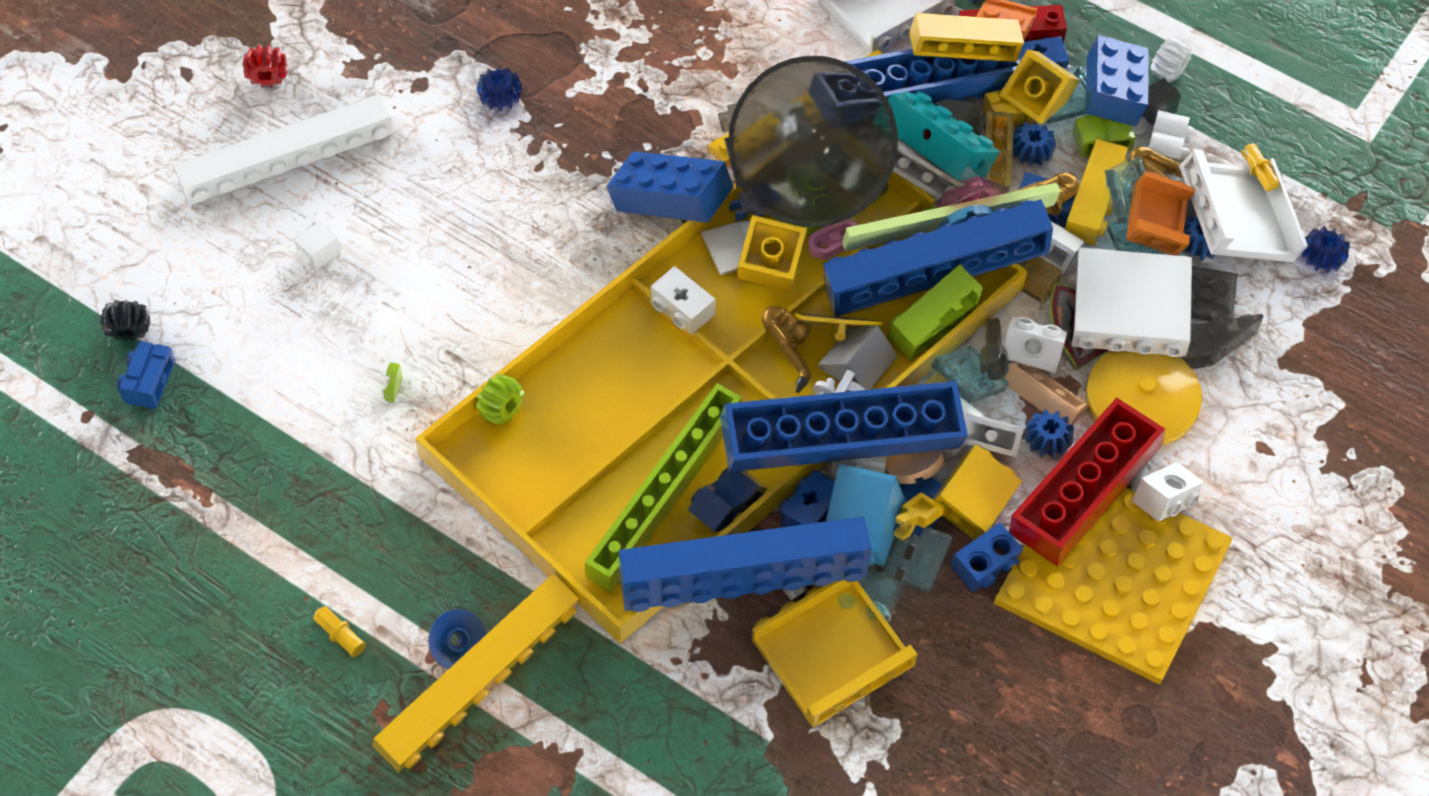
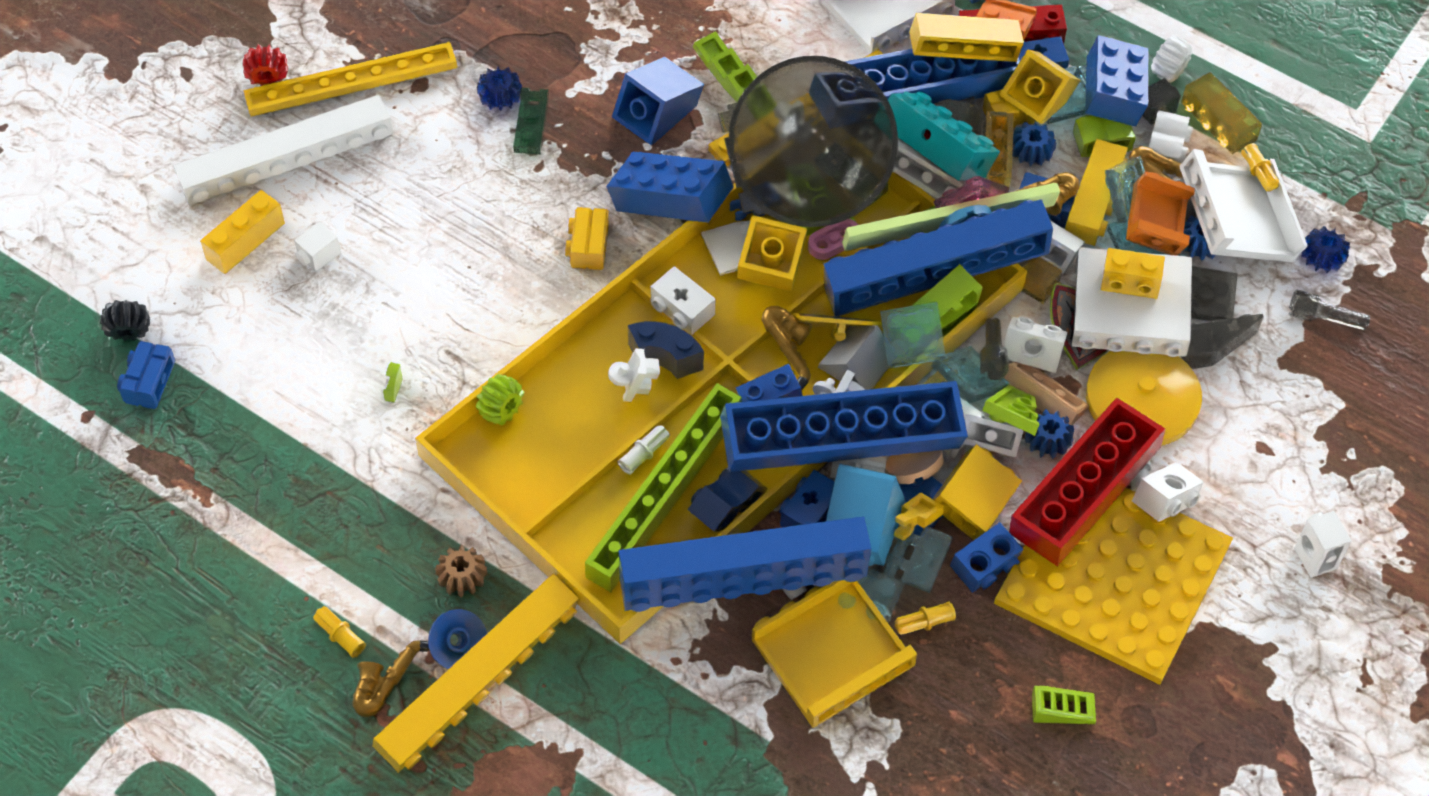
none -> yellow brick [200,190,285,274]
none -> yellow plate [243,42,457,117]
none -> pearl gold piece [353,640,430,717]
none -> medium nougat gear [435,544,487,598]
none -> clear green plate [513,87,549,155]
none -> yellow brick [565,207,609,270]
none -> white hips [608,348,660,402]
none -> blue slope [612,57,704,145]
none -> white axle [618,425,670,475]
none -> dark blue brick [628,321,704,379]
none -> lime slope [693,31,776,119]
none -> blue brick [736,364,803,402]
none -> clear light blue plate [880,302,946,368]
none -> yellow axle [894,601,956,635]
none -> lime wing [982,385,1039,436]
none -> lime slope [1032,686,1096,724]
none -> yellow brick [1101,248,1165,299]
none -> clear yellow brick [1181,72,1262,155]
none -> clear smoke piece [1288,289,1370,330]
none -> white brick [1294,511,1352,578]

